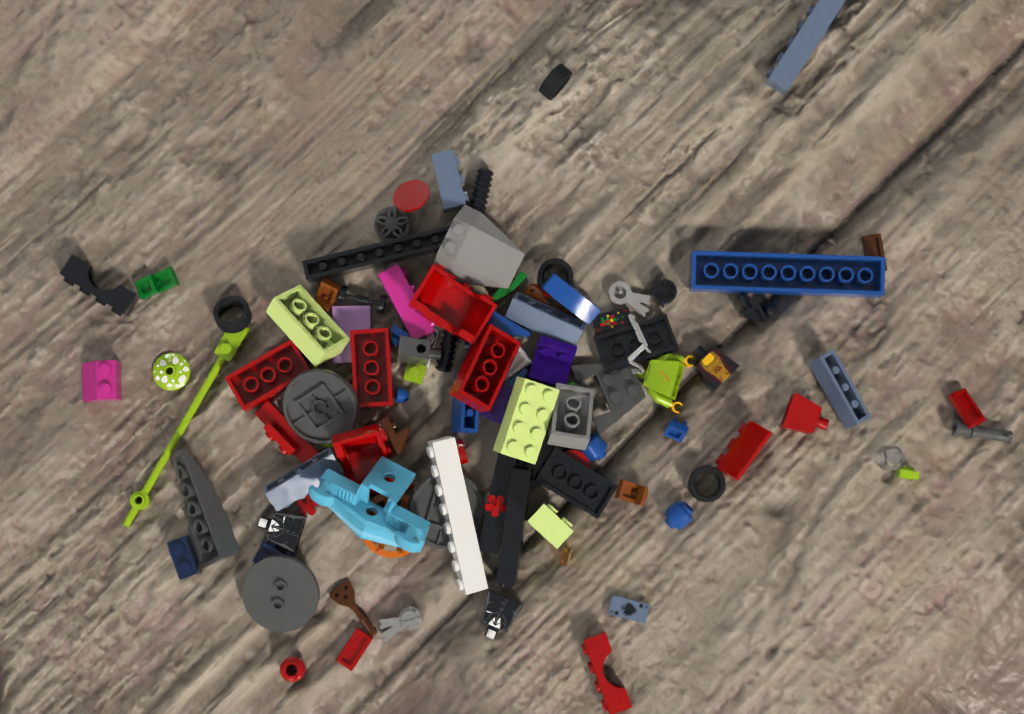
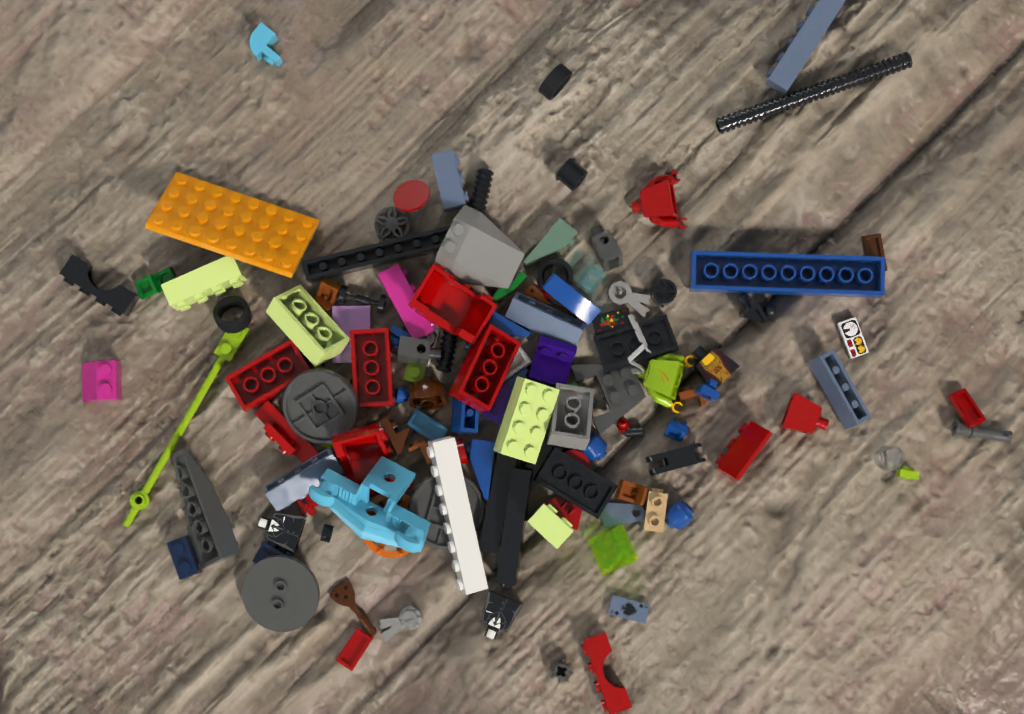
lime dish [152,353,191,391] -> none
red head [280,656,306,682] -> none
red plant [484,495,507,517] -> none
clear orange tile [560,547,572,567] -> none
black tyre [688,466,726,502] -> none
none -> light orange plate [145,171,319,278]
none -> yellowish green brick [161,256,247,311]
none -> medium azure brick [250,22,283,68]
none -> black axle [320,524,334,543]
none -> dark azure tile [406,409,449,441]
none -> dark orange bracket [408,439,432,465]
none -> reddish brown cylinder [409,376,447,410]
none -> blue slope [467,439,495,500]
none -> sand green slope [523,218,578,266]
none -> red piece [545,496,582,530]
none -> dark grey gear [549,658,573,683]
none -> black piece [555,158,588,191]
none -> clear light blue brick [576,264,606,296]
none -> clear neon green plate [587,524,638,575]
none -> dark grey torso [591,225,623,273]
none -> sand blue piece [600,503,645,527]
none -> arm [617,418,643,437]
none -> red torso [632,171,687,230]
none -> tan brick [642,488,668,533]
none -> black piece [645,443,706,476]
none -> dark orange bracket [677,386,708,408]
none -> blue tile [694,378,720,402]
none -> black piece [716,52,913,134]
none -> tile [837,317,869,359]

